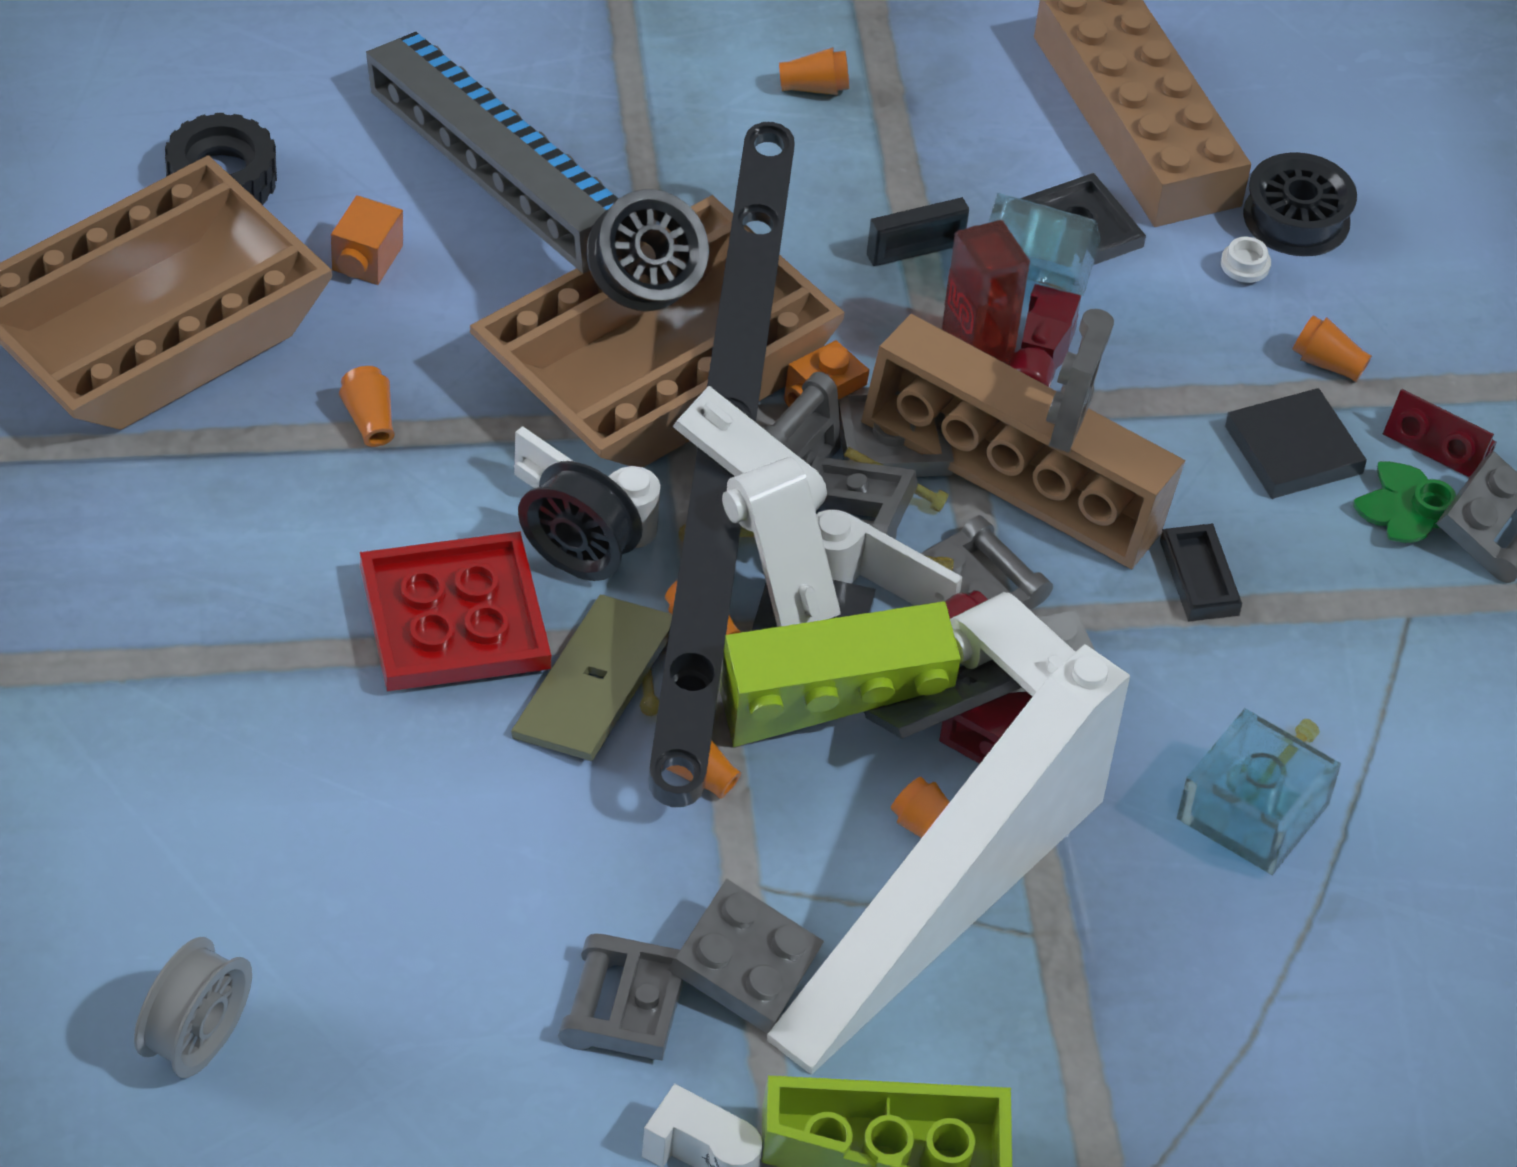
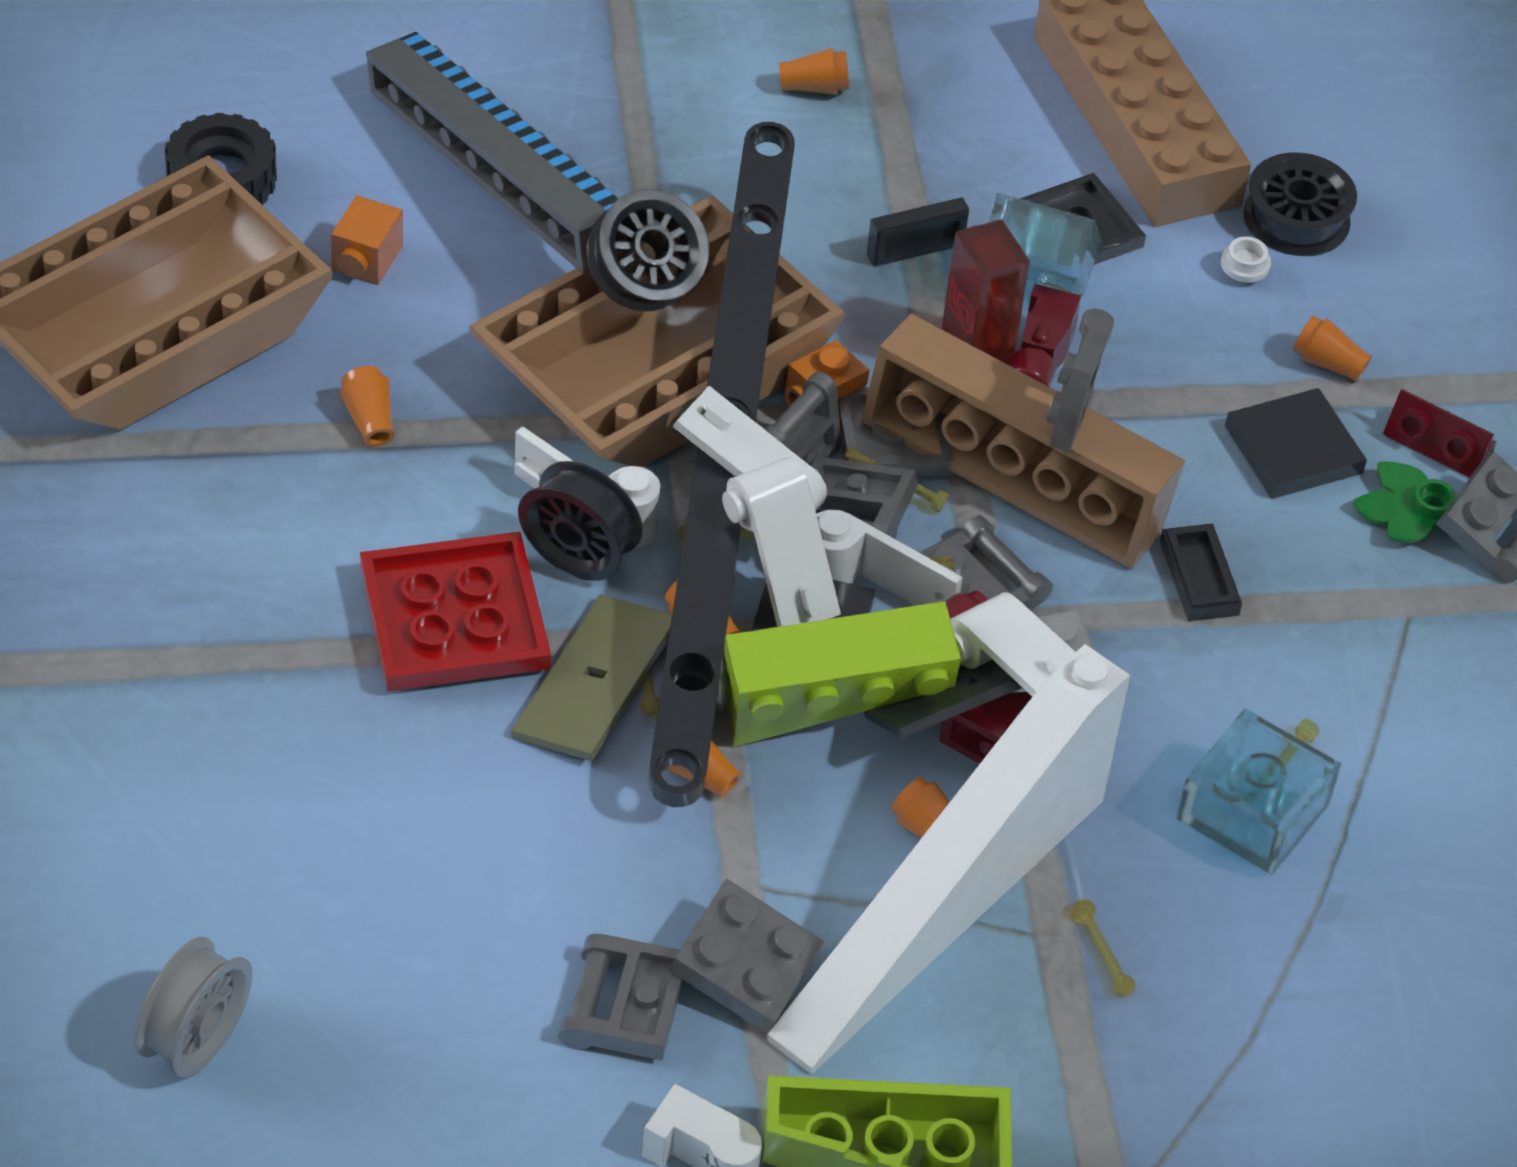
none -> clear yellow hinge [1071,899,1136,997]

